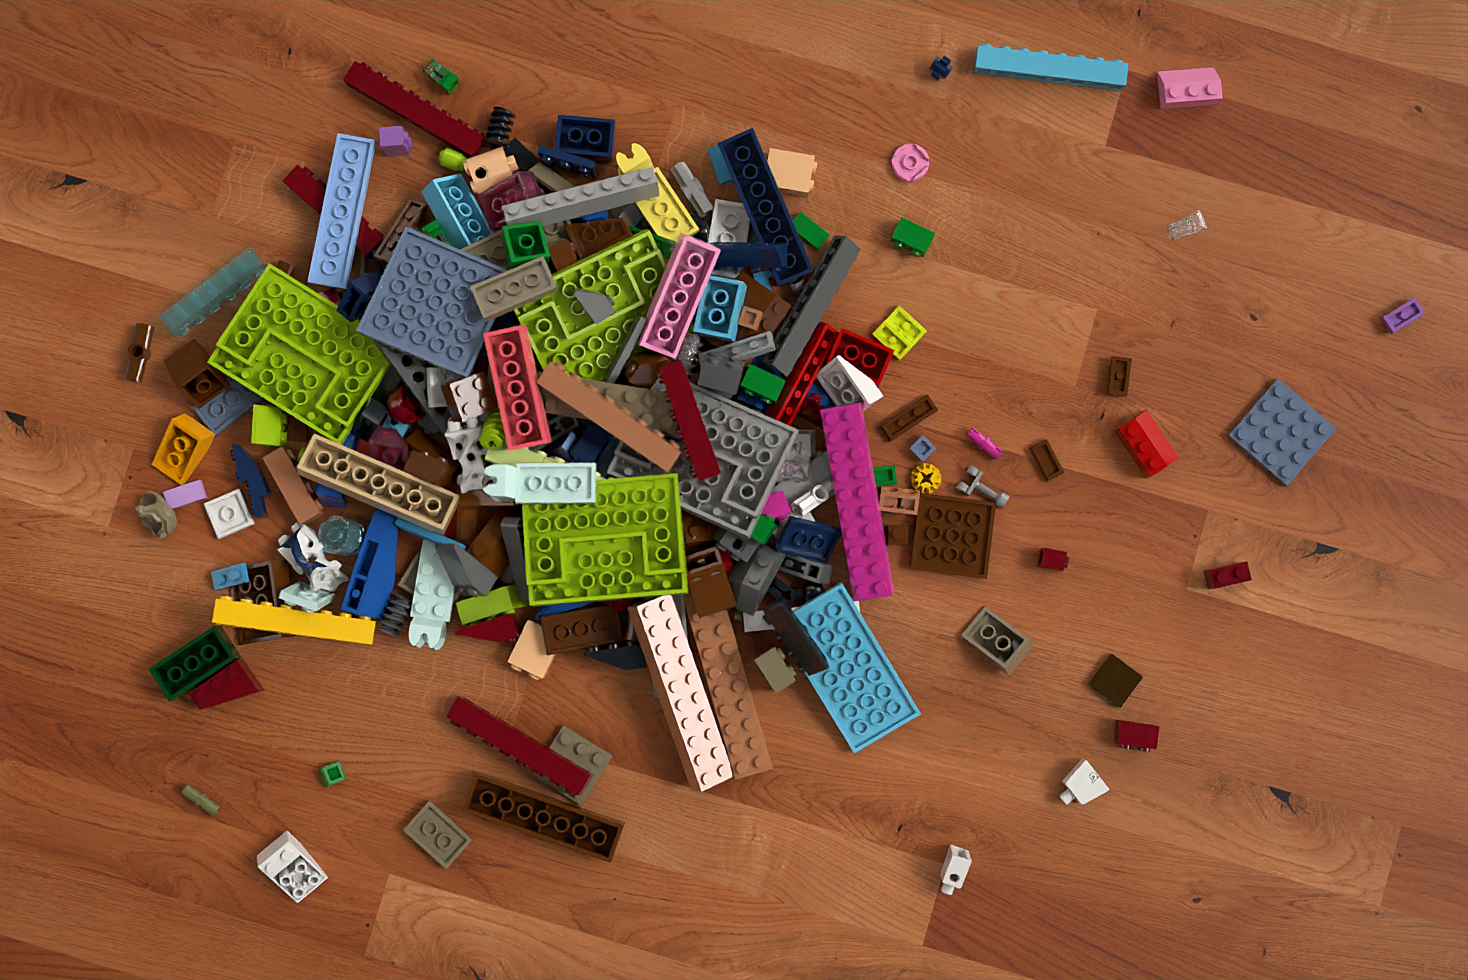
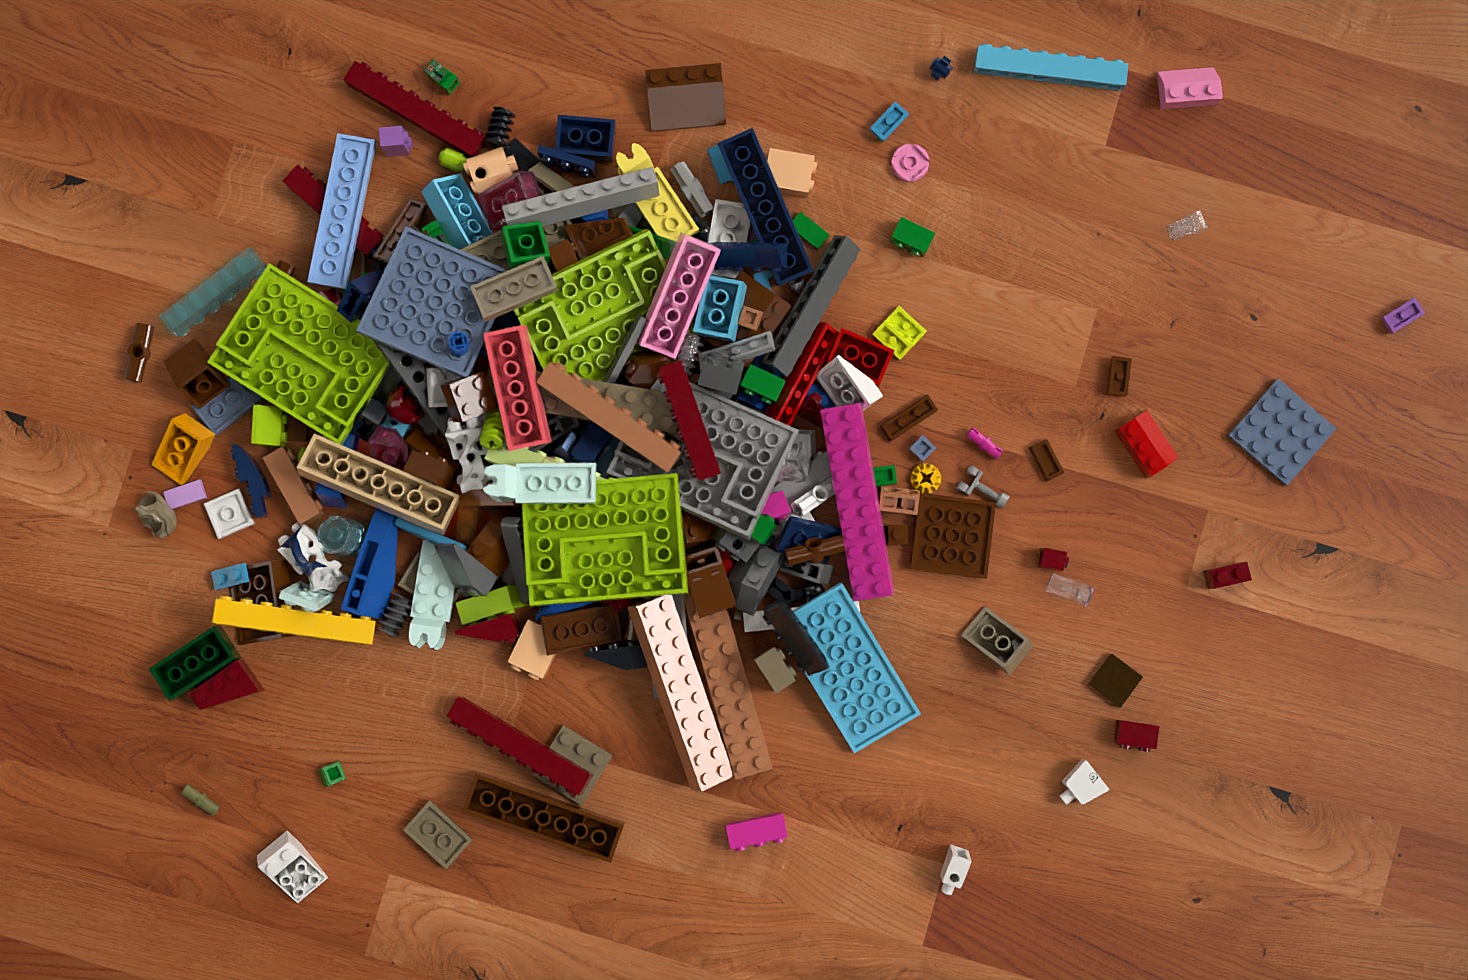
slope [572,288,615,325] -> none
none -> blue wheel [449,332,469,356]
none -> reddish brown slope [645,63,726,132]
none -> dark pink brick [726,812,788,851]
none -> reddish brown piece [784,535,845,566]
none -> dark azure plate [869,101,909,142]
none -> clear slope [1045,573,1094,607]

